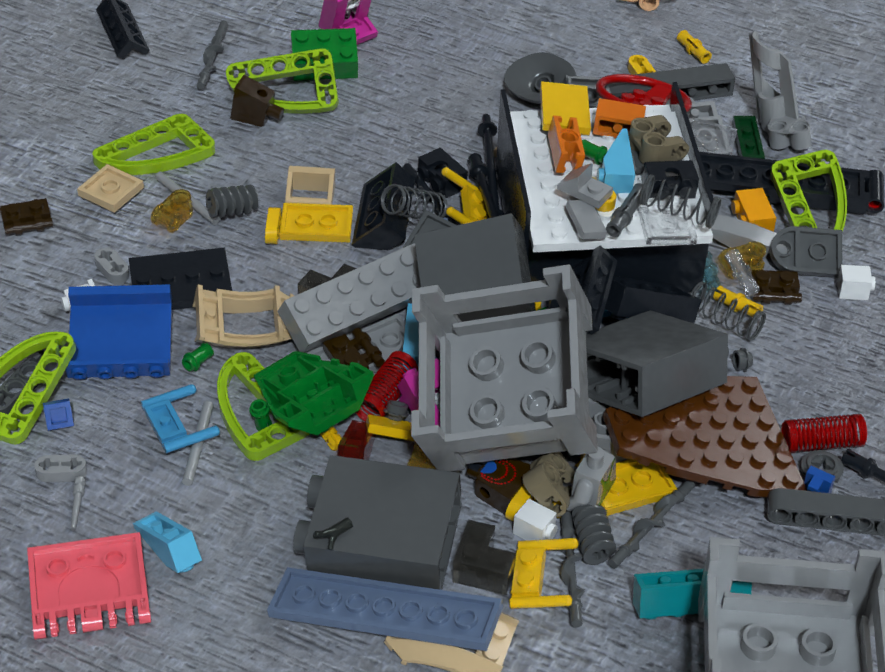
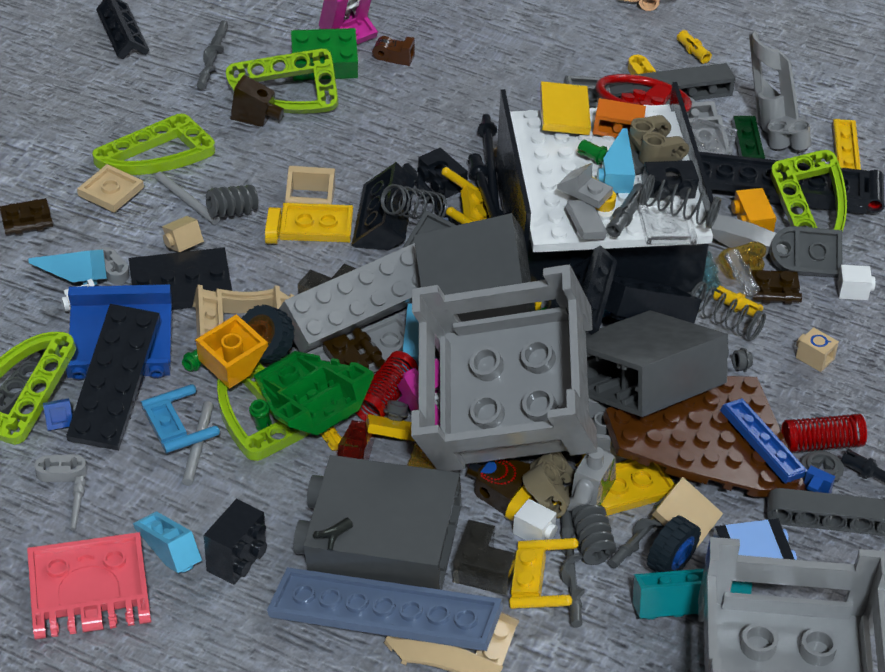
clear yellow piece [151,189,193,233] -> none
dark grey hat [504,52,577,104] -> none
orange piece [548,115,585,173] -> none
none -> medium azure slope [28,250,107,285]
none -> black plate [66,304,160,451]
none -> tan brick [162,216,204,252]
none -> light orange slope [195,314,268,389]
none -> black brick [203,498,267,585]
none -> black wheel [241,304,295,364]
none -> reddish brown leg [372,36,415,66]
none -> black wheel [647,515,701,572]
none -> tan tile [652,477,723,548]
none -> light blue panel [713,518,797,560]
none -> blue tile [720,398,808,484]
none -> tan brick [796,327,839,372]
none -> yellow tile [832,119,861,170]

